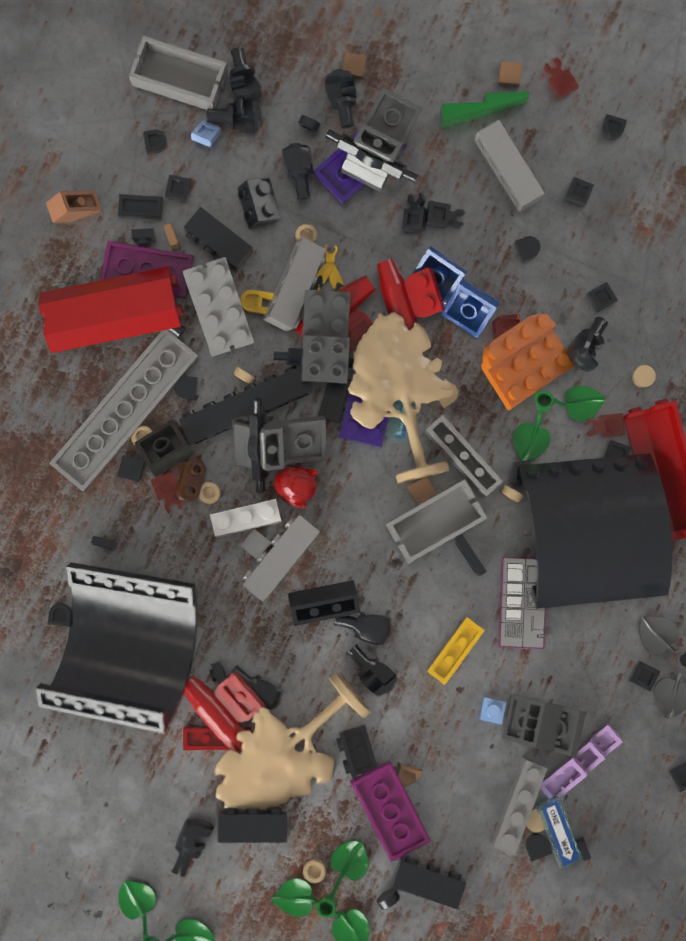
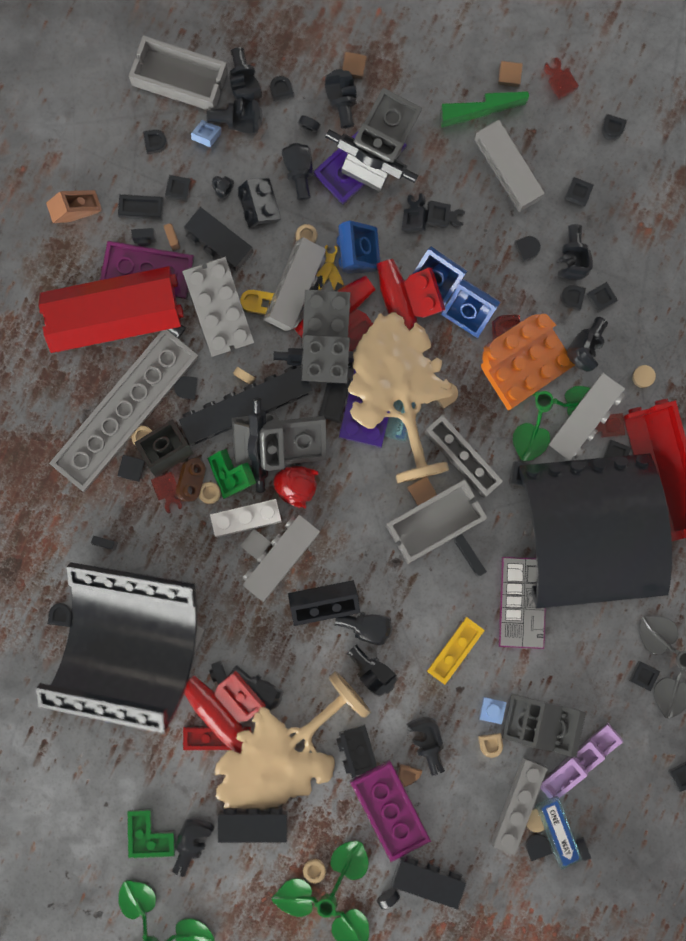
tan tile [500,485,524,502] -> none
none -> green plate [127,809,175,858]
none -> green plate [207,449,256,499]
none -> black tile [212,176,234,199]
none -> black tile [270,76,294,102]
none -> blue brick [337,220,380,273]
none -> black piece [406,717,445,776]
none -> tan tile [478,733,503,758]
none -> light grey brick [548,373,625,461]
none -> black piece [557,224,593,280]
none -> black tile [561,285,586,311]

